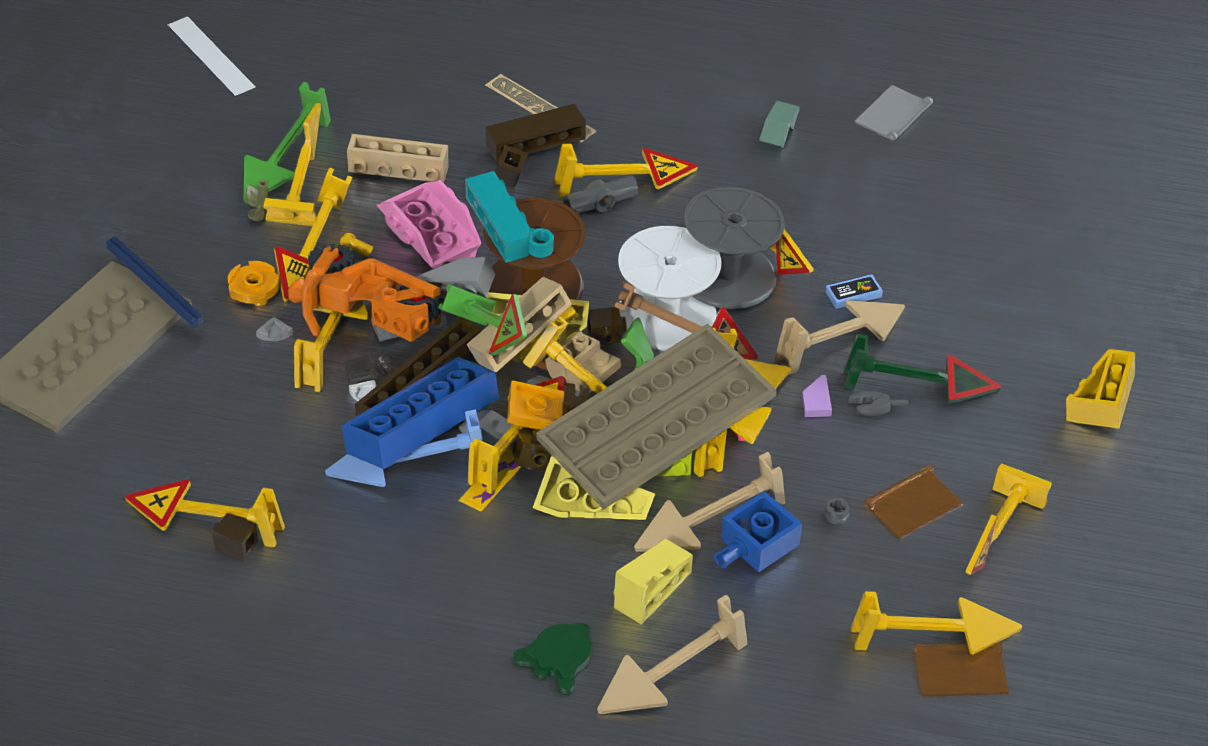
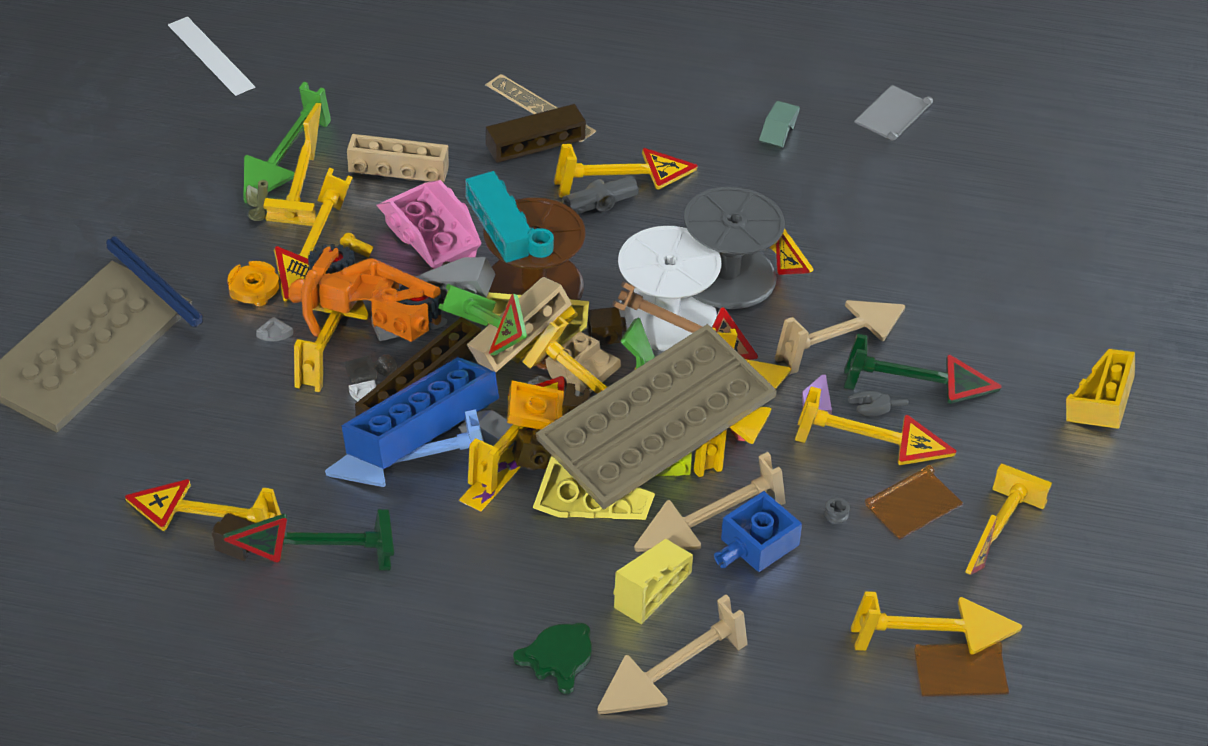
dark brown brick [495,145,528,187] -> none
tile [825,274,883,309] -> none
none -> dark green piece [223,509,394,570]
none -> yellow piece [795,386,957,465]

